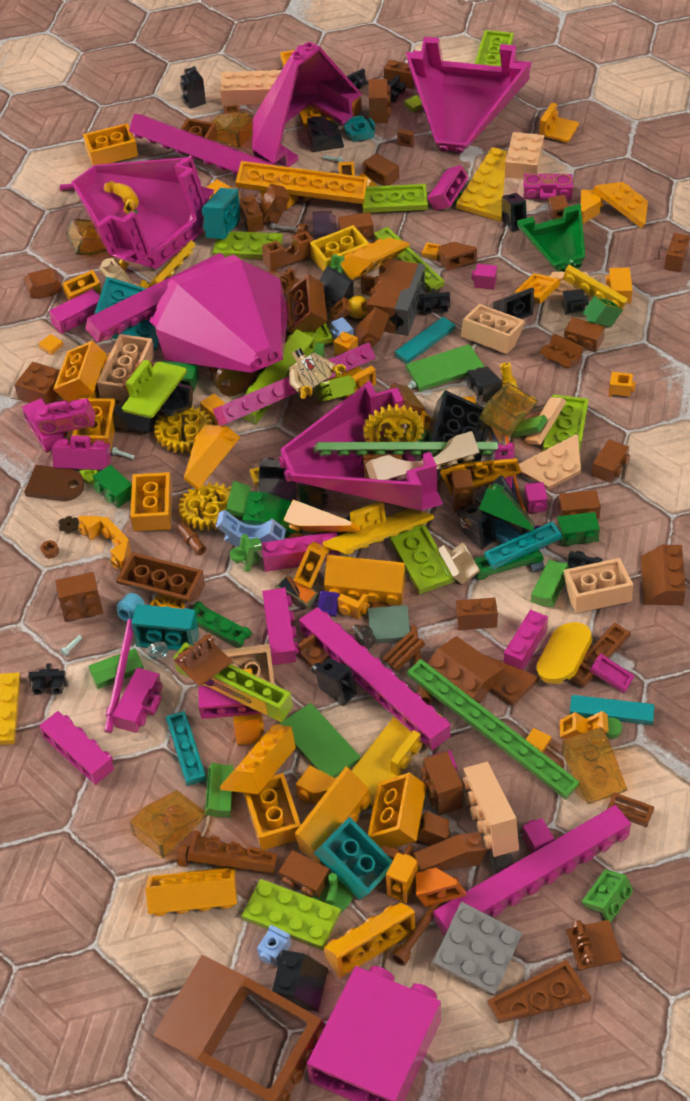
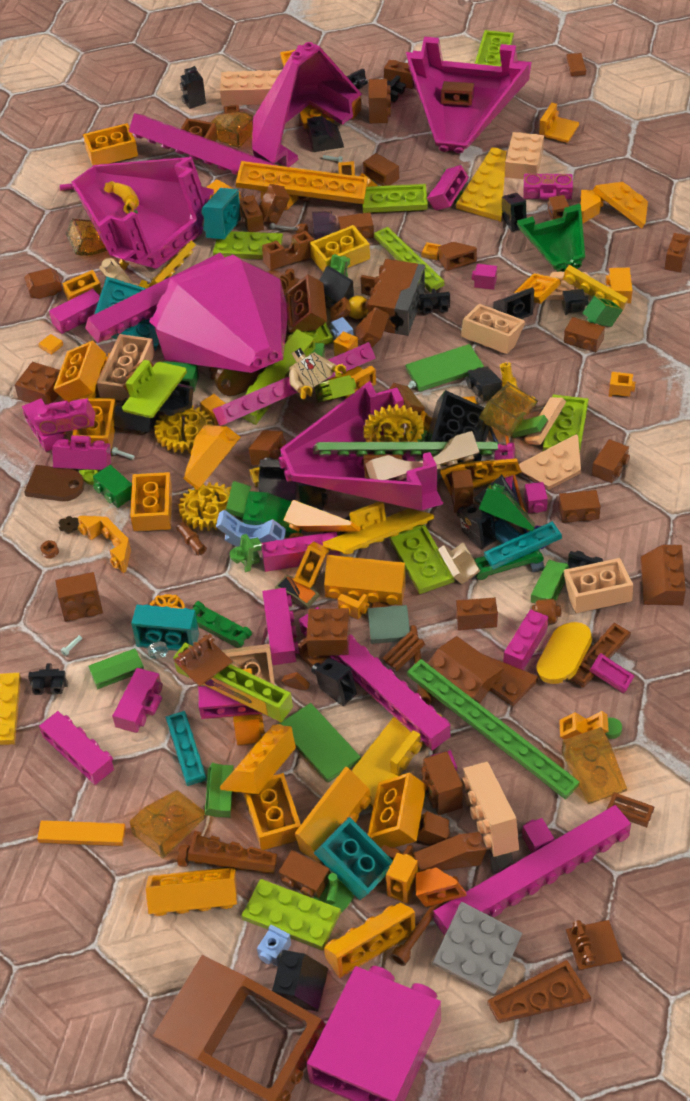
dark pink bar [104,619,133,733] -> none
dark orange slope [116,552,205,602] -> none
medium azure head [116,593,145,621] -> none
light orange slope [296,765,336,804] -> none
dark purple slope [318,591,340,617] -> none
light orange slope [340,237,410,280] -> none
teal plate [344,116,376,142] -> none
clear smoke bracket [353,624,377,651] -> none
teal tile [395,317,456,364] -> none
dark orange plate [397,129,414,148] -> none
lime tile [404,95,423,113] -> none
light orange tile [525,728,552,753] -> none
dark orange bracket [540,334,584,368] -> none
green brick [557,512,600,546] -> none
teal tile [569,695,654,725] -> none
bright green bracket [582,869,633,922] -> none
none -> light orange tile [37,820,126,846]
none -> dark orange piece [248,430,286,465]
none -> dark orange tile [281,672,310,690]
none -> dark orange brick [306,608,351,656]
none -> dark orange brick [441,81,474,106]
none -> dark orange head [532,599,562,625]
none -> dark orange tile [566,53,586,76]

